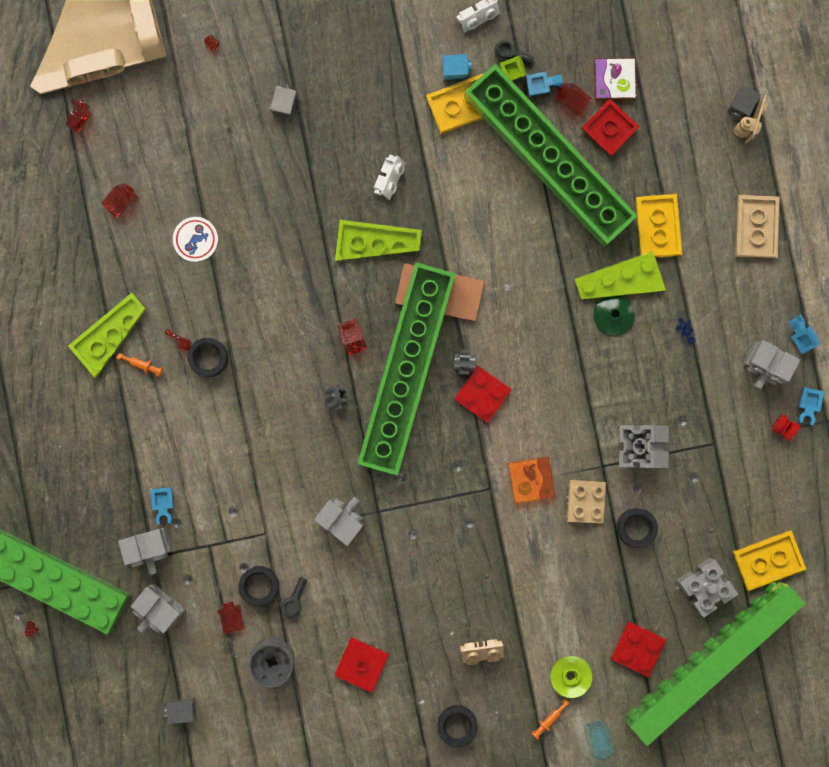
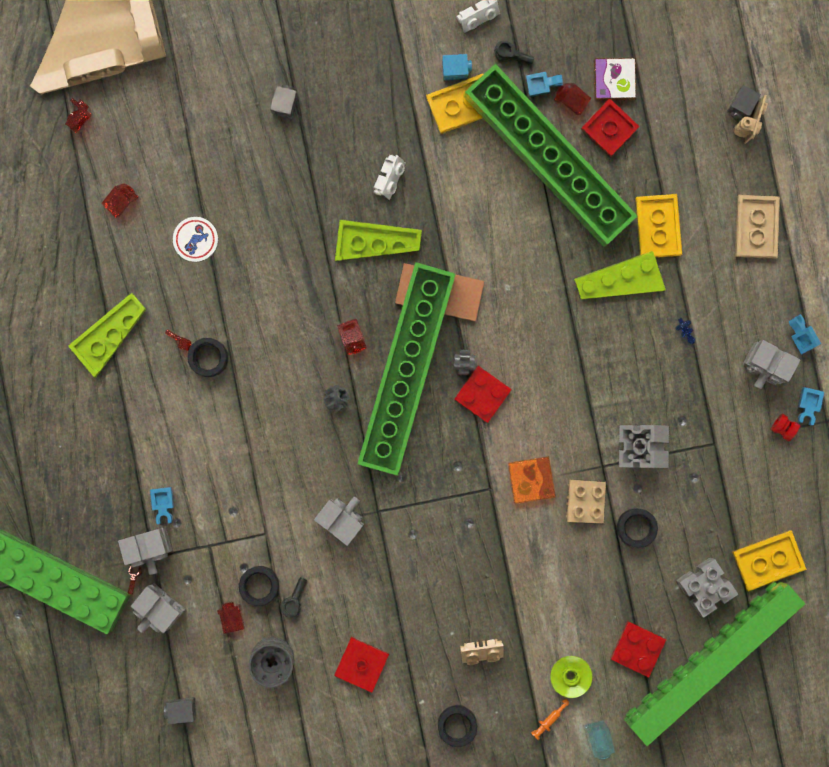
clear red rock [24,620,39,637] -> none
orange piece [116,354,164,377] -> none
clear red rock [204,35,219,52] -> none
lime plate [500,56,527,81] -> none
dark green dish [593,295,635,336] -> none
none -> clear red hand [128,566,142,594]

